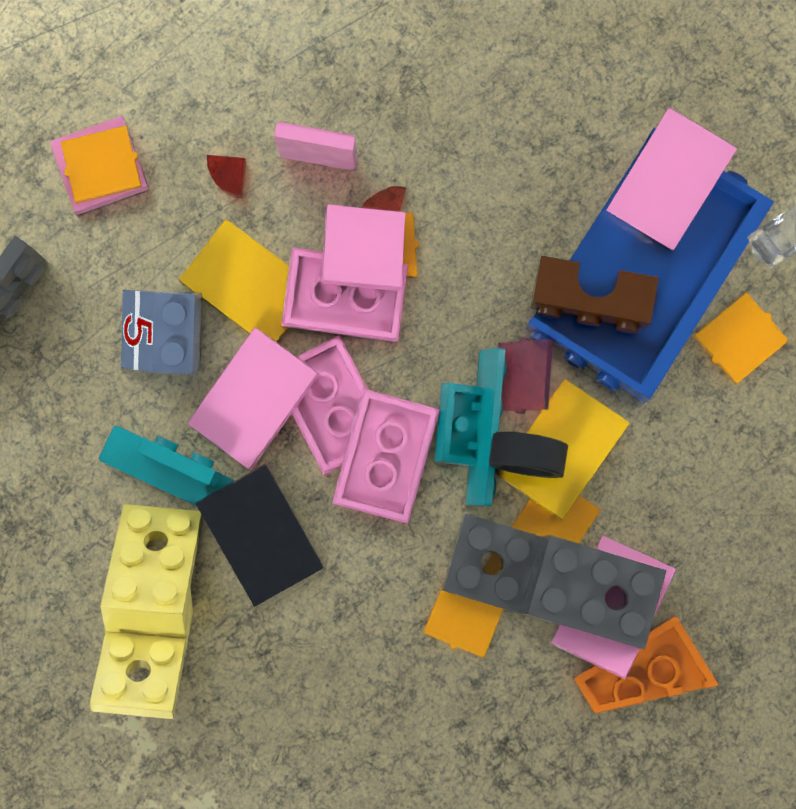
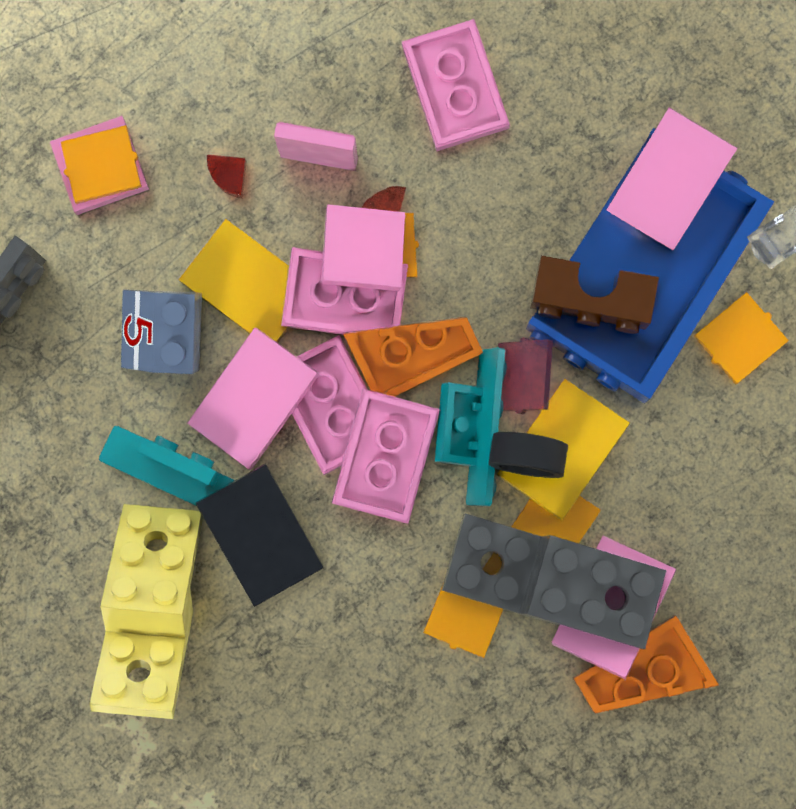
none -> orange wing [343,317,483,397]
none -> bright pink tile [402,19,510,151]

